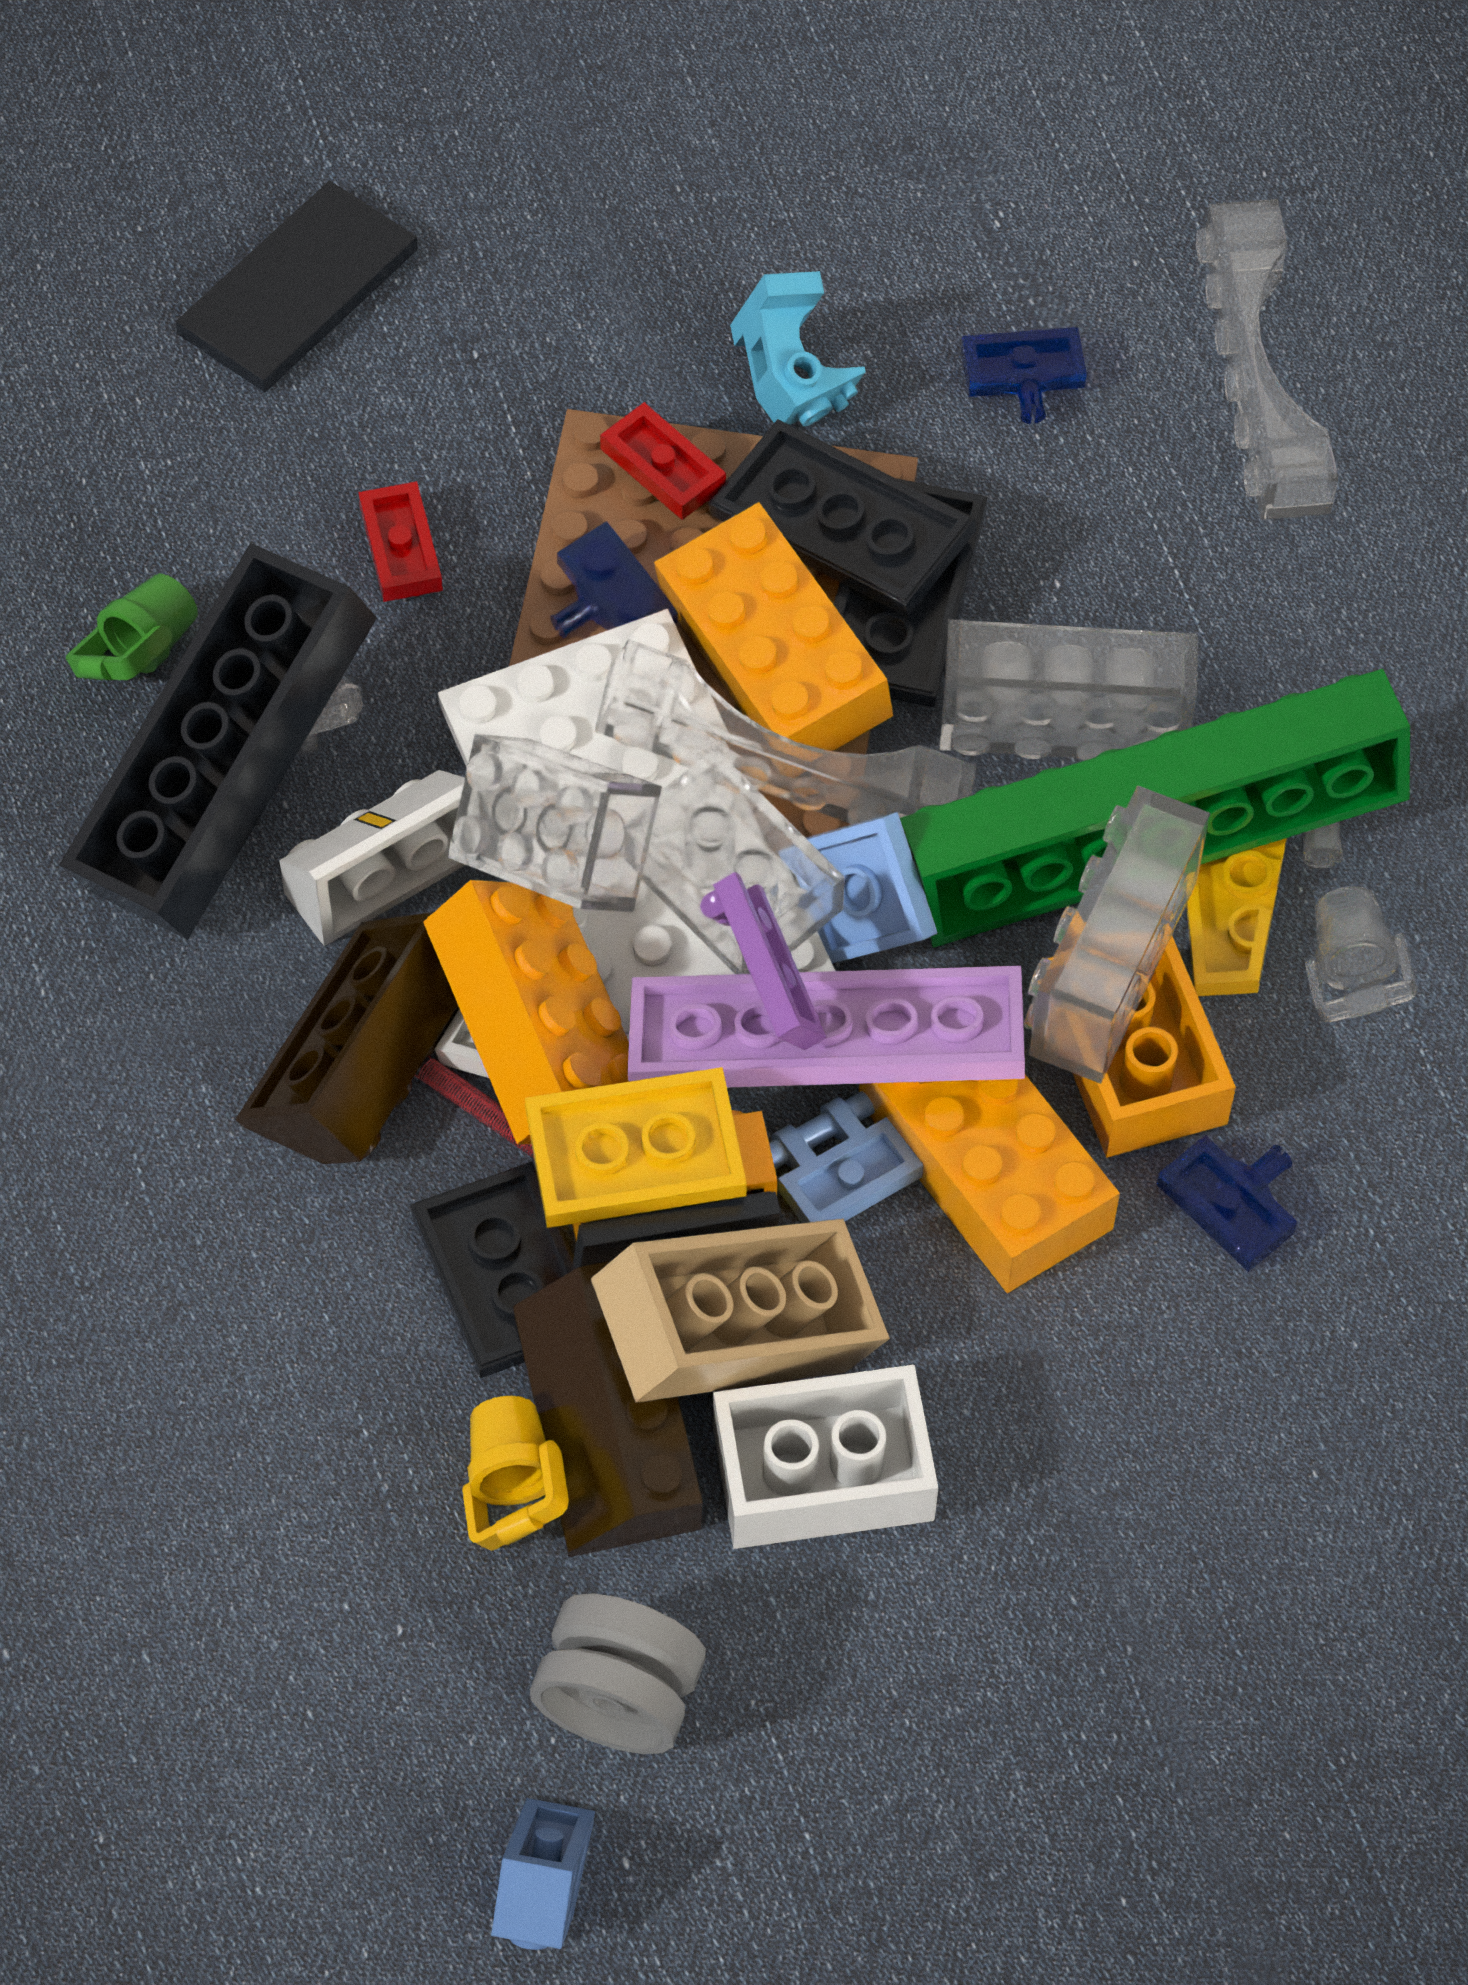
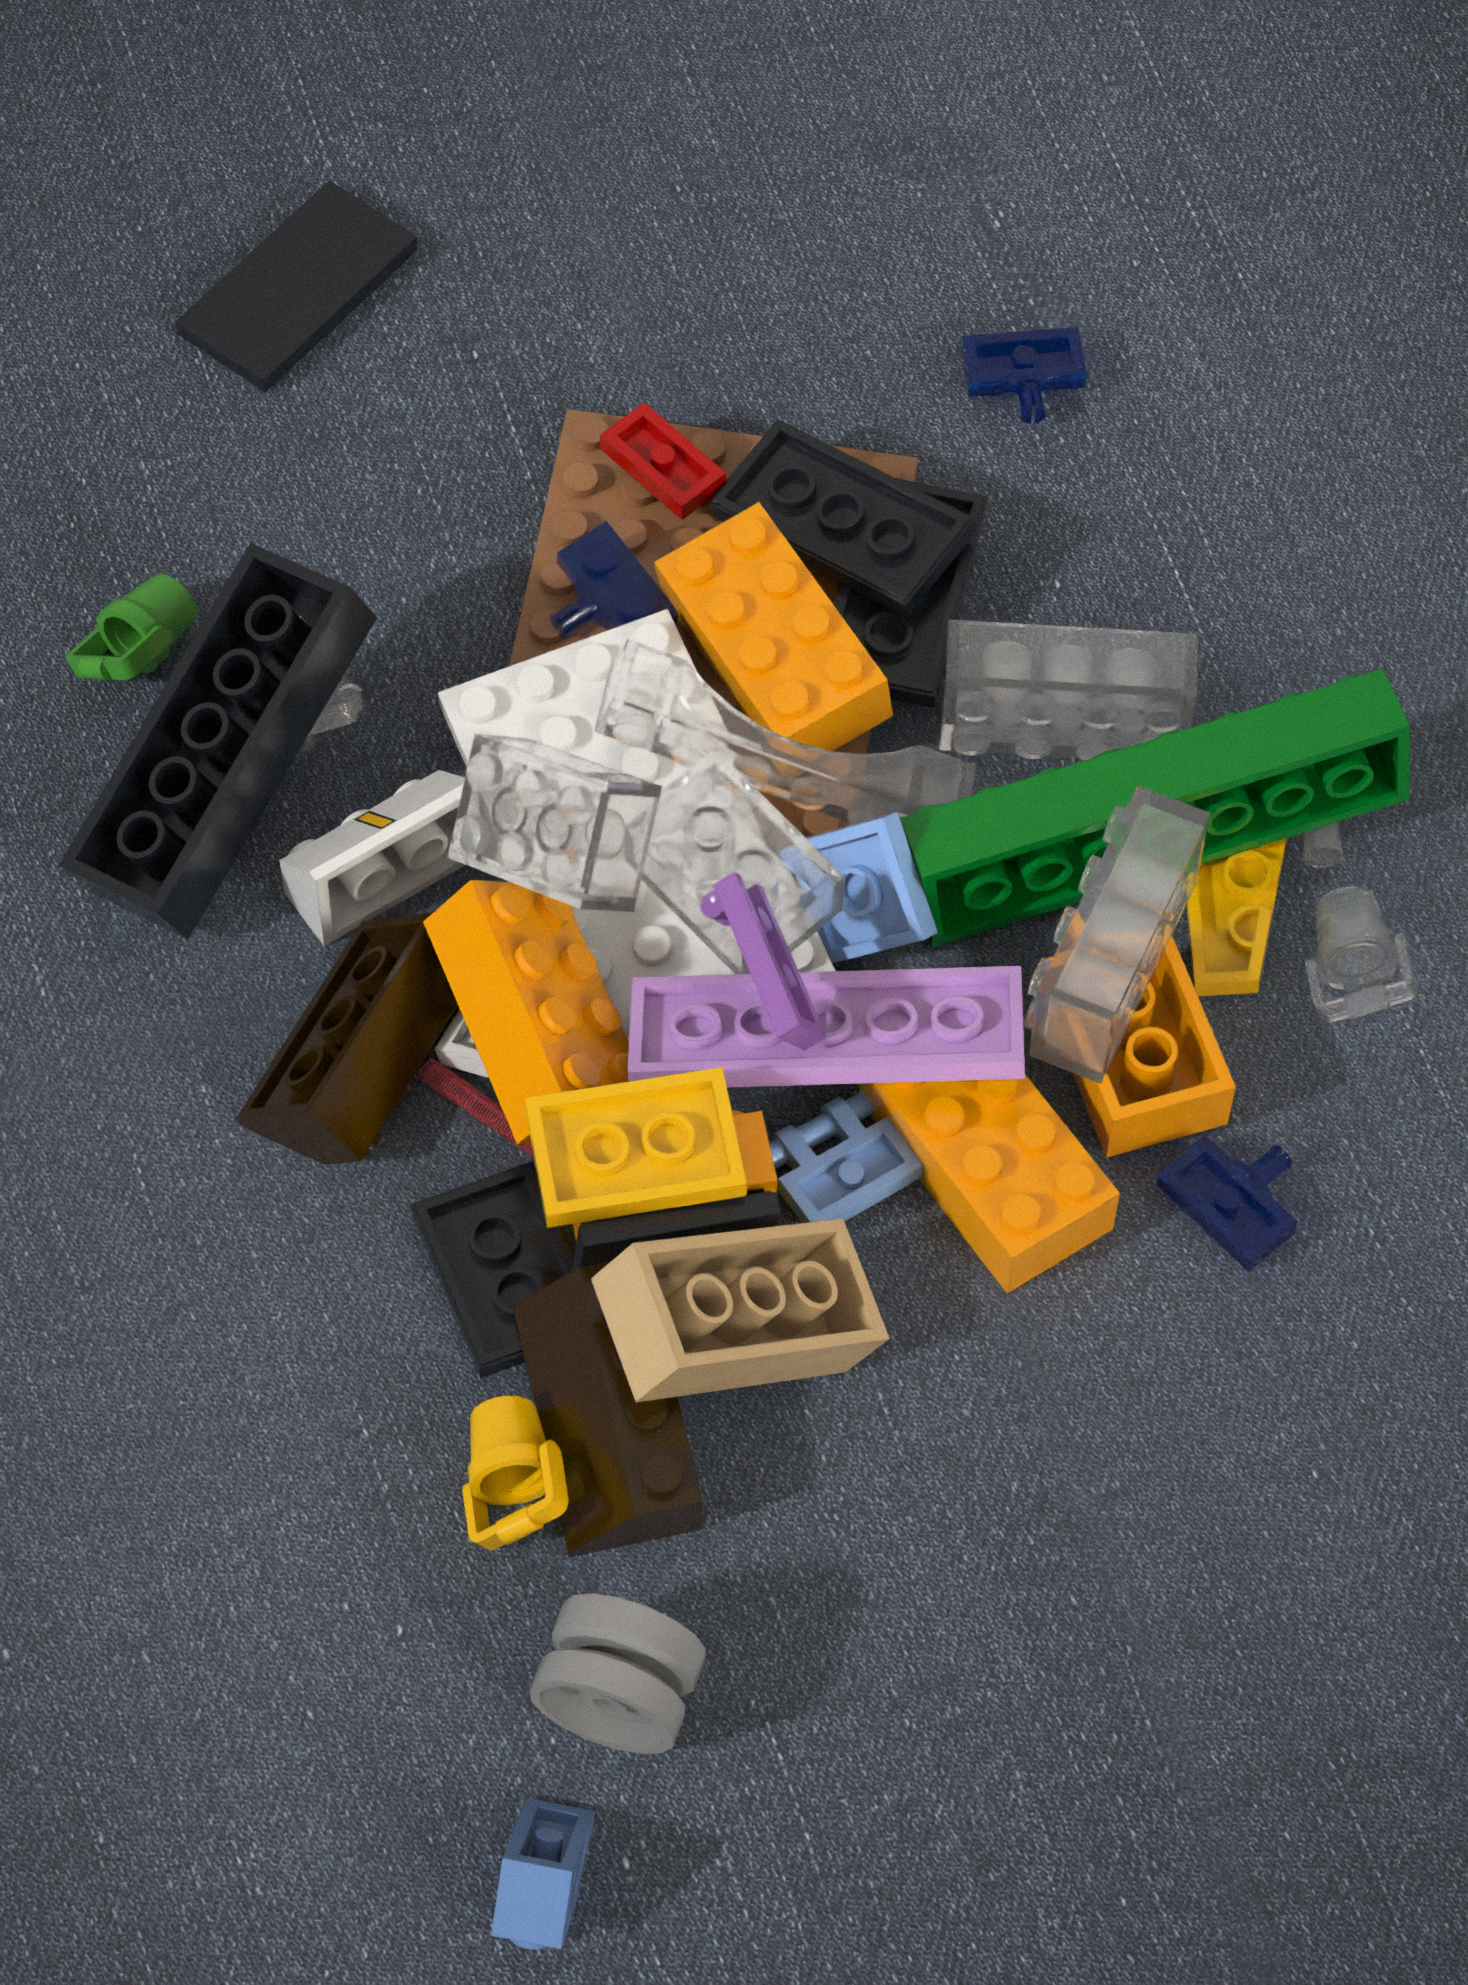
red plate [358,481,443,602] -> none
white brick [713,1365,938,1549] -> none
medium azure tile [730,271,866,427] -> none
clear arch [1196,199,1338,520] -> none

